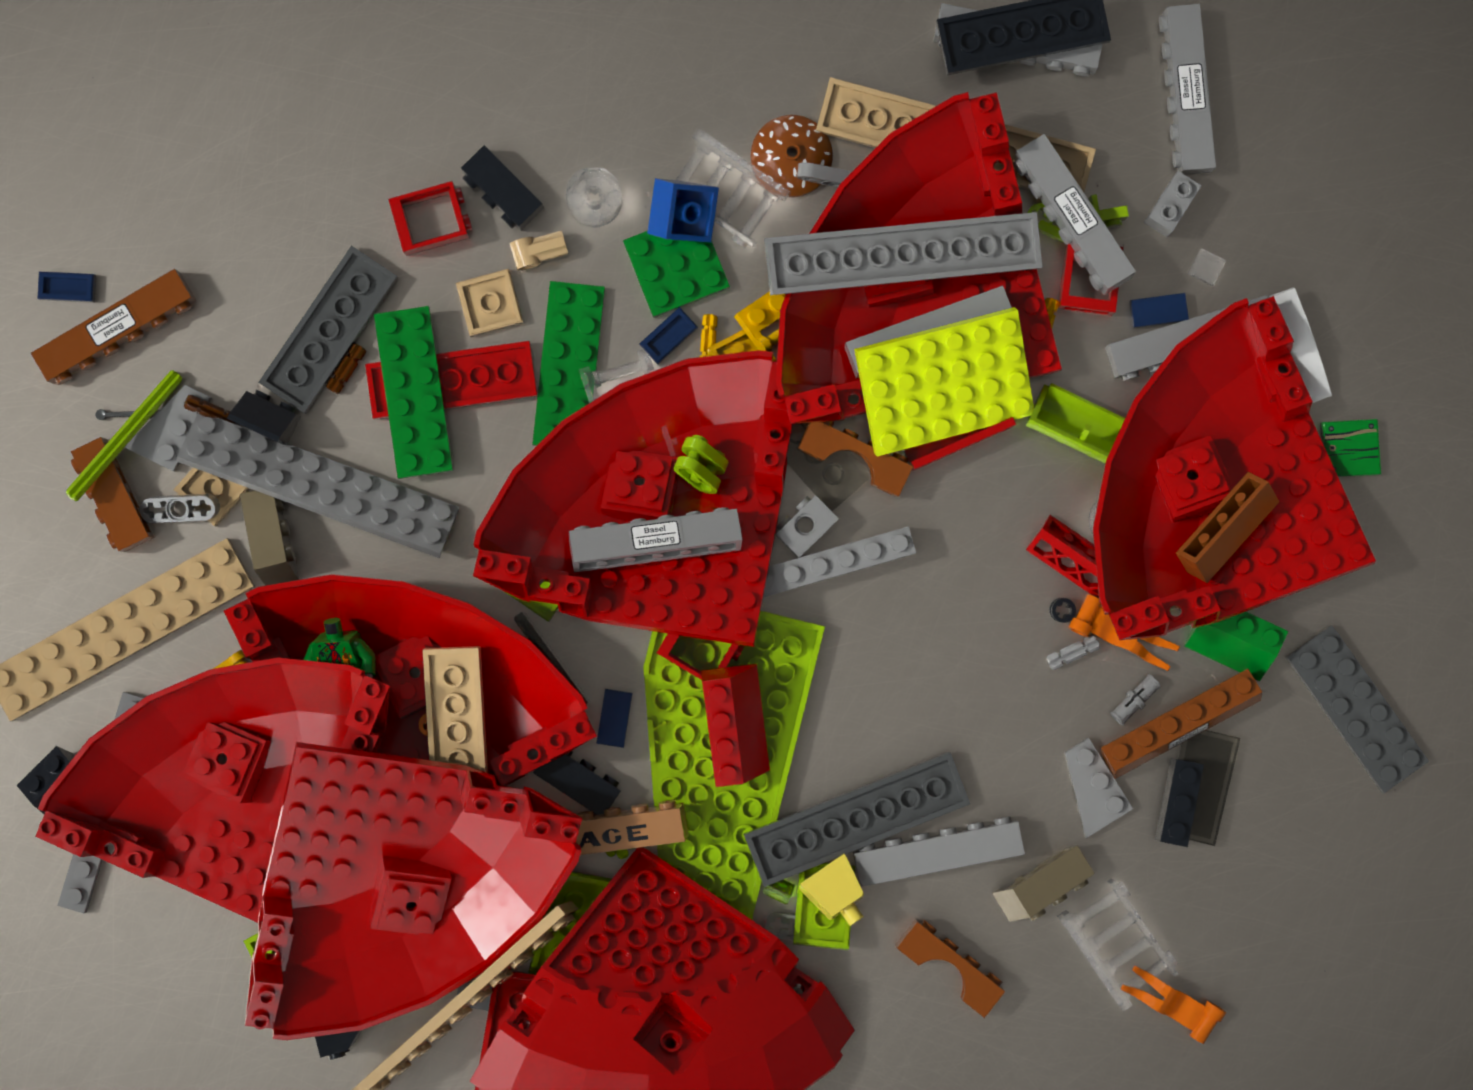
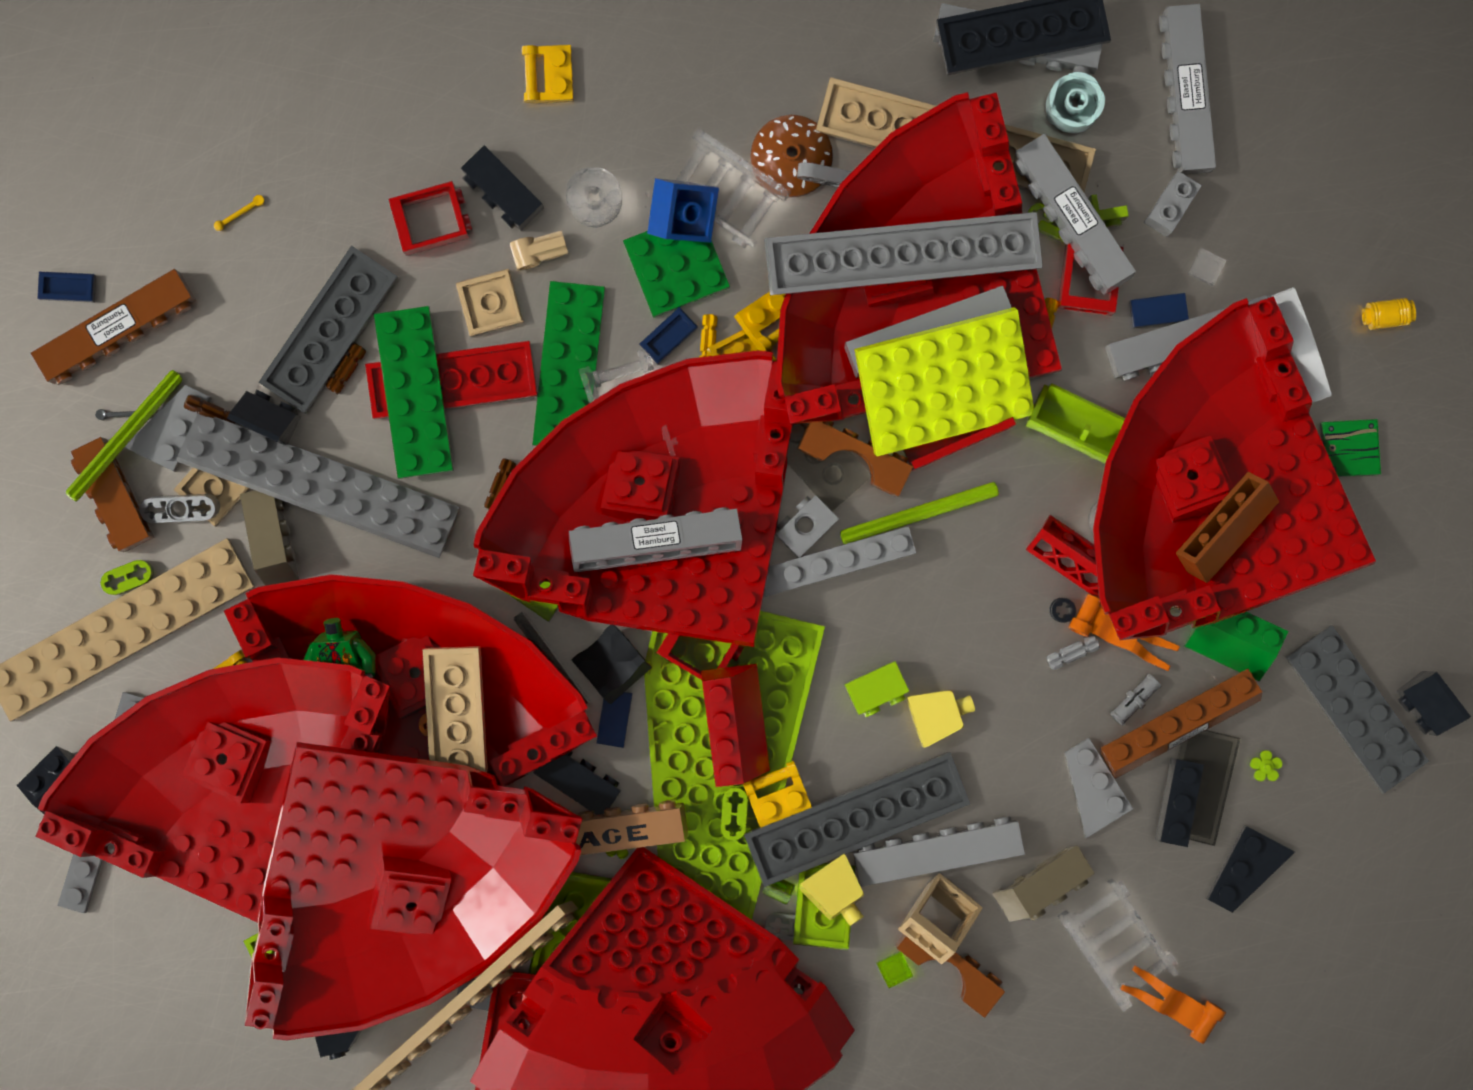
lime brick [674,435,729,494] -> none
none -> lime beam [100,560,154,595]
none -> yellow hinge [214,195,265,231]
none -> reddish brown axle [484,458,516,510]
none -> yellow plate [522,45,574,103]
none -> black brick [571,625,652,705]
none -> lime beam [721,787,748,841]
none -> yellow plate [743,761,812,827]
none -> lime axle [840,482,999,544]
none -> lime brick [844,661,909,717]
none -> clear neon green tile [876,951,913,988]
none -> tan window [898,873,983,964]
none -> light yellow torso [906,690,975,748]
none -> light aqua brick [1046,72,1105,133]
none -> black wing [1206,825,1295,913]
none -> lime plant [1250,750,1282,782]
none -> yellow head [1362,298,1416,330]
none -> black slope [1396,671,1471,736]

